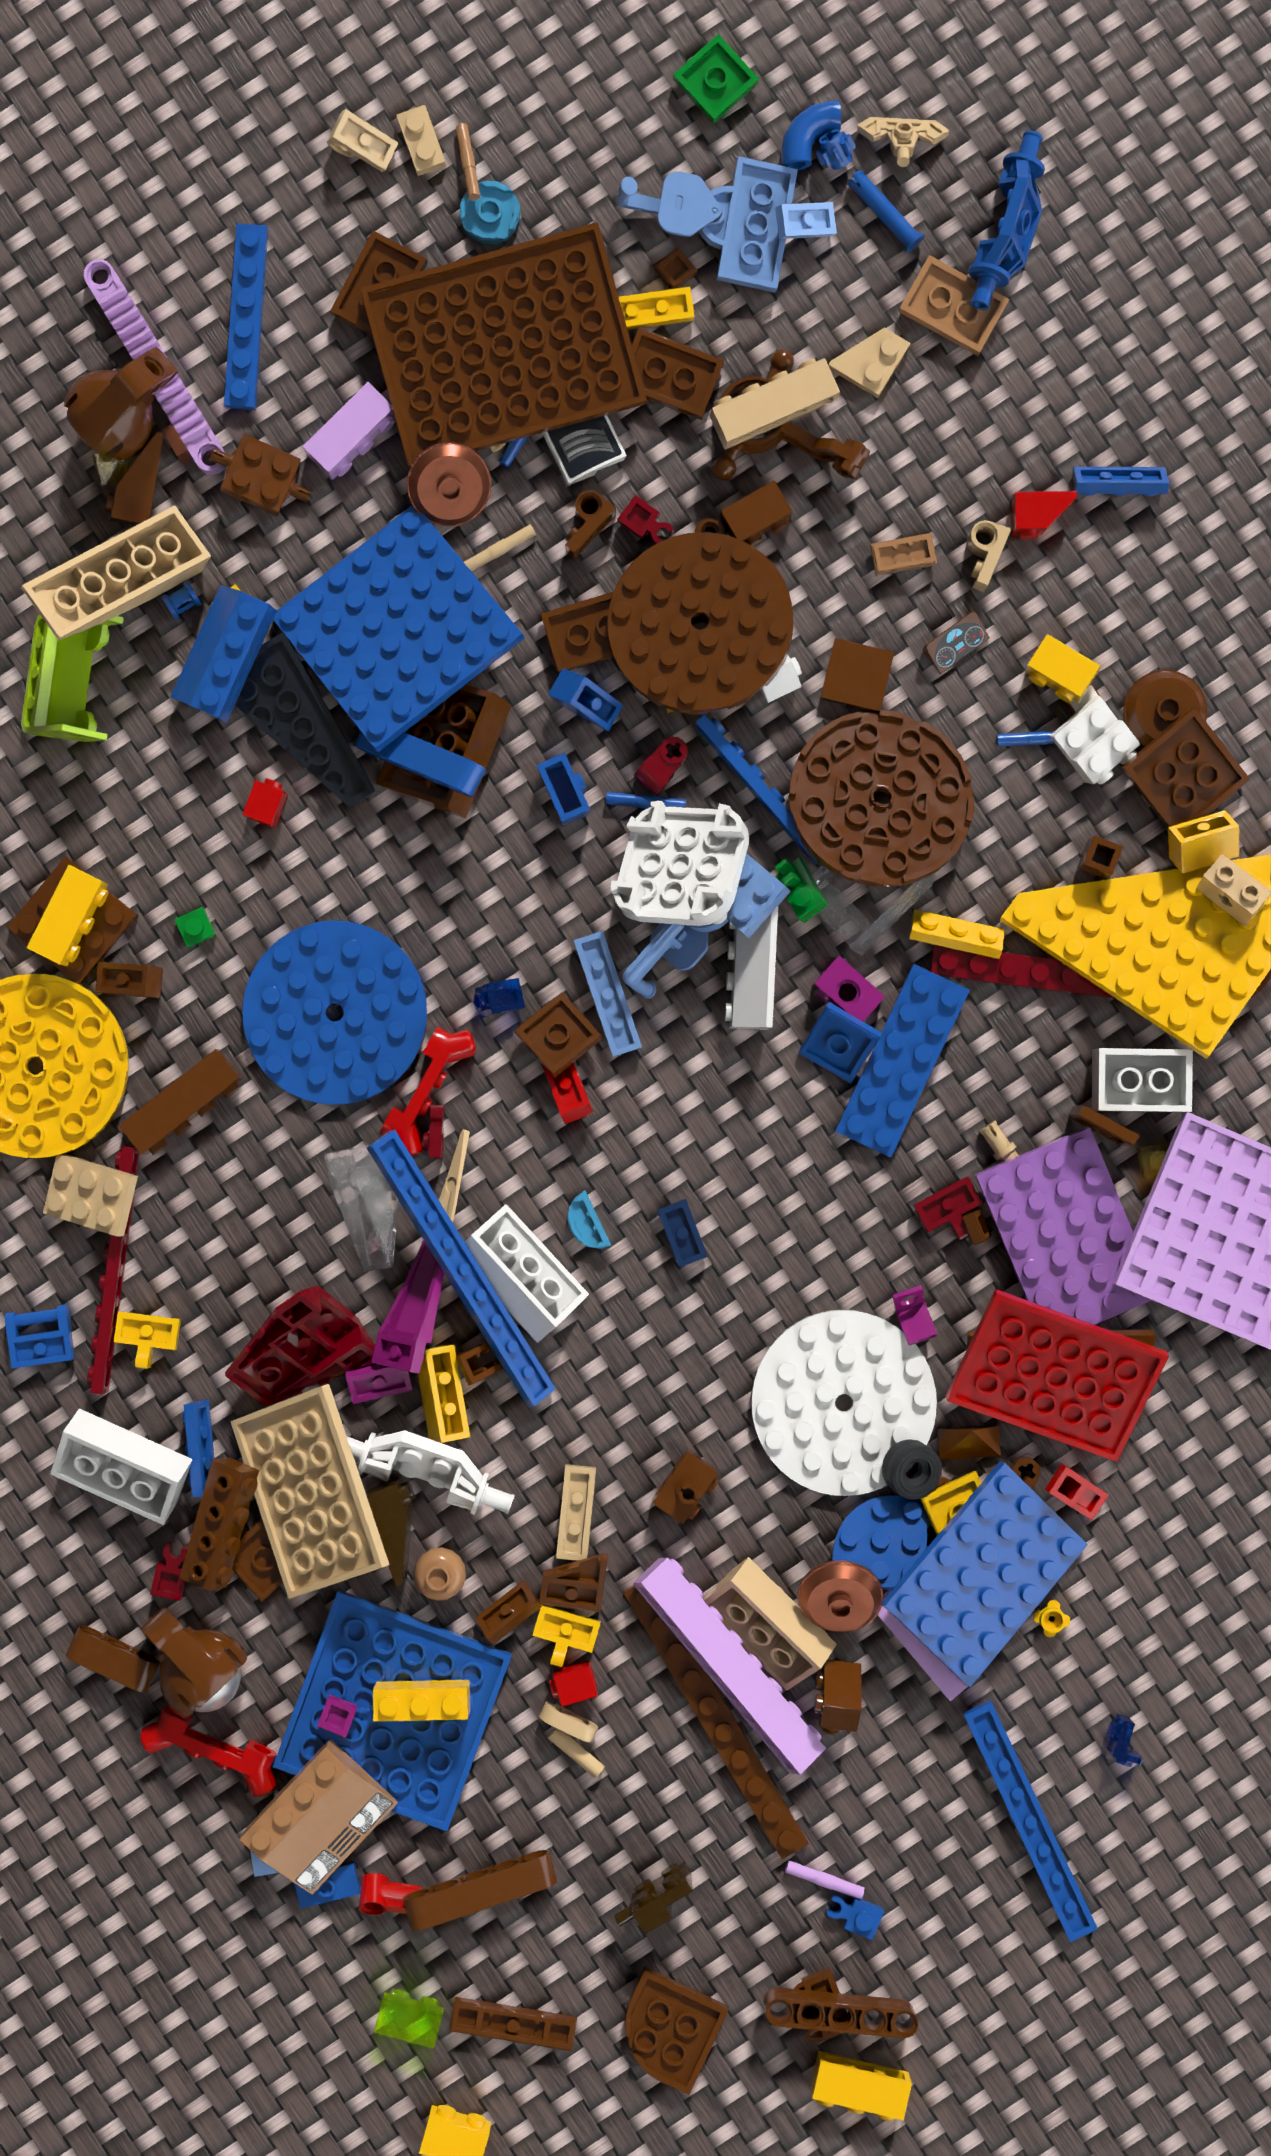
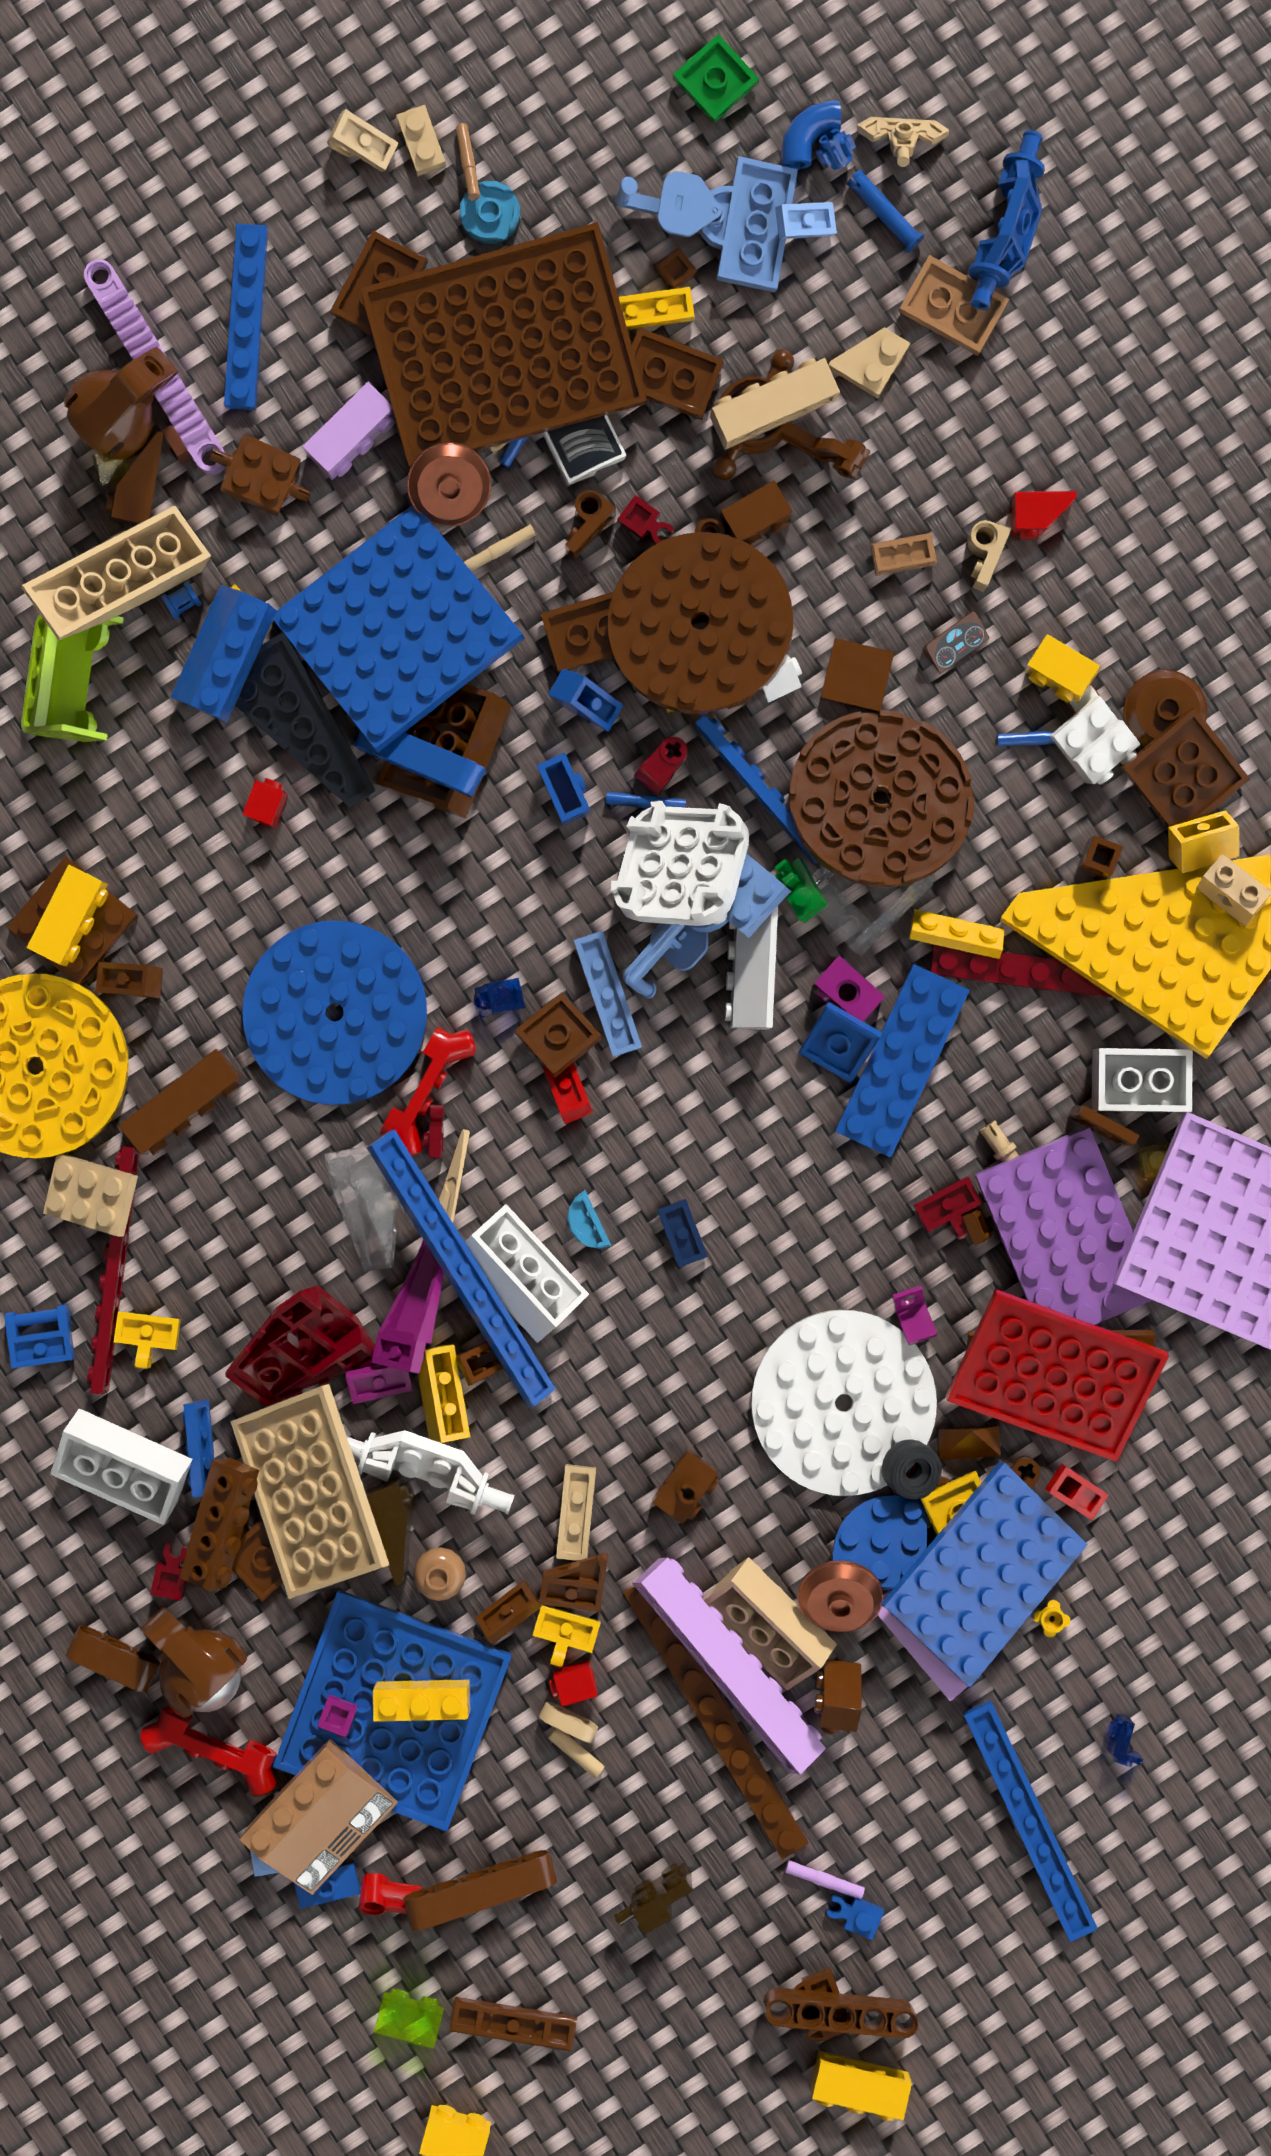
green plate [174,907,217,948] -> none
reddish brown plate [625,1966,729,2095] -> none
blue plate [1072,467,1170,496] -> none

